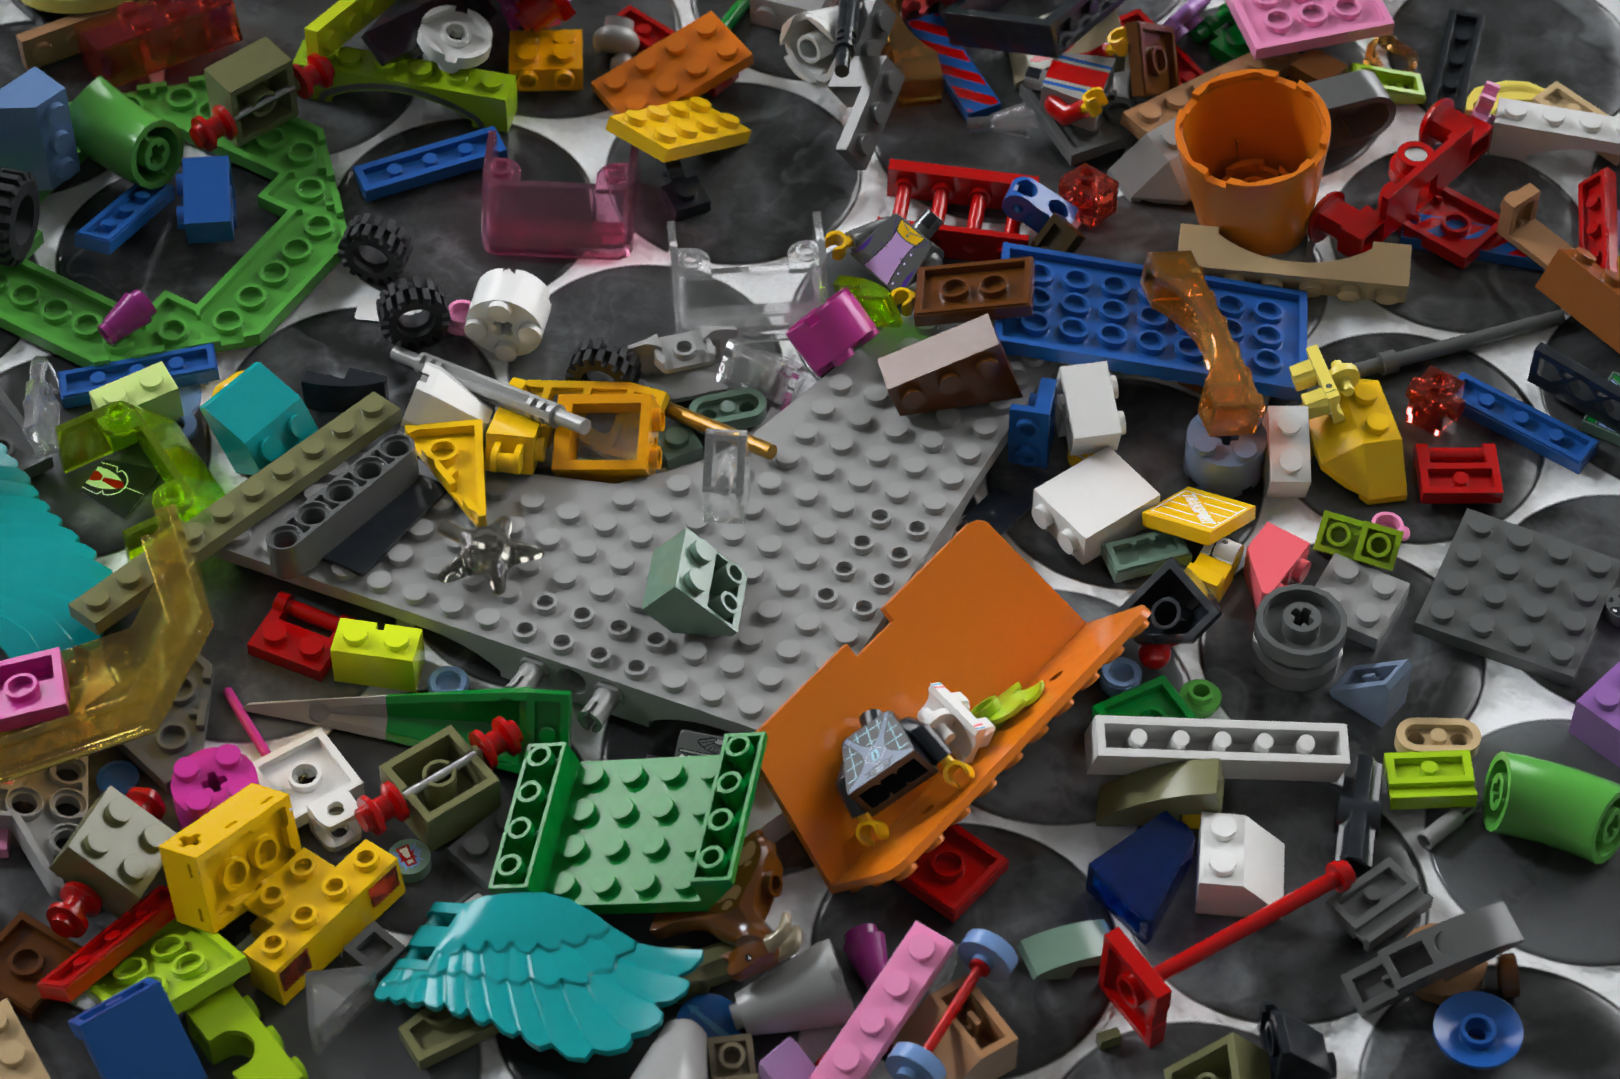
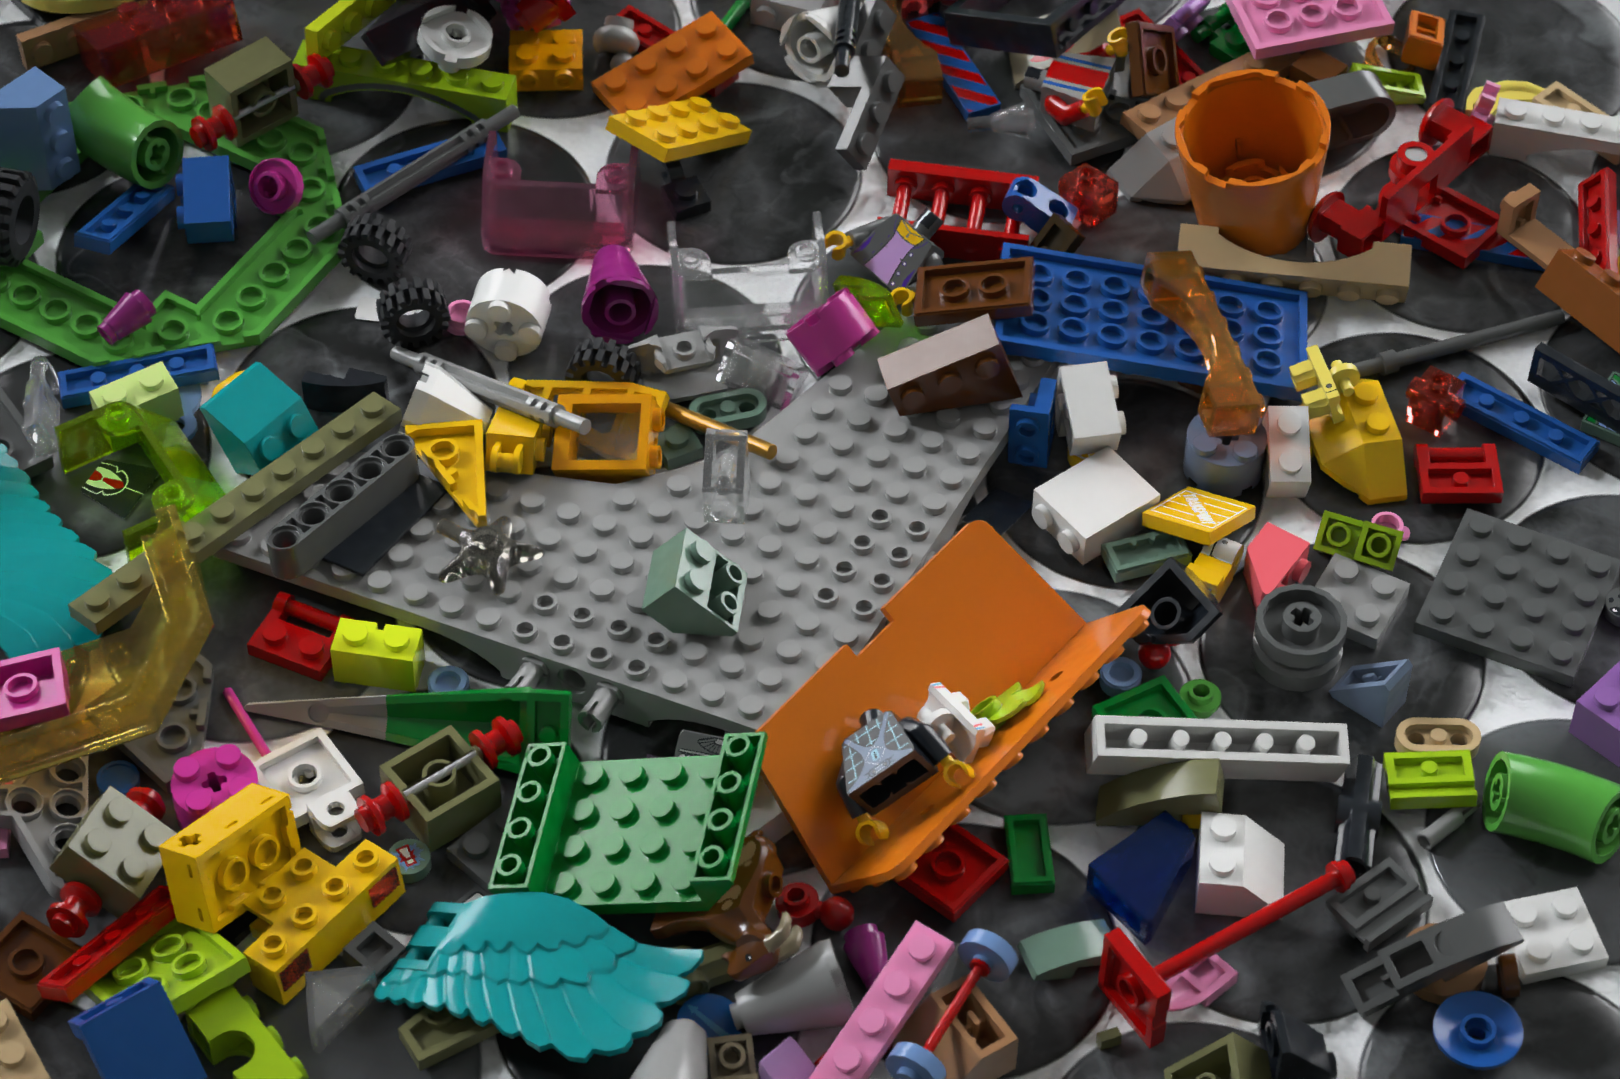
none -> dark pink plate [248,158,304,215]
none -> dark grey axle [307,104,520,245]
none -> magenta cone [581,245,659,344]
none -> red plate [775,882,854,931]
none -> green tile [1003,813,1055,895]
none -> bright pink plate [1165,954,1238,1012]
none -> orange slope [1401,10,1446,70]
none -> white plate [1504,887,1609,985]

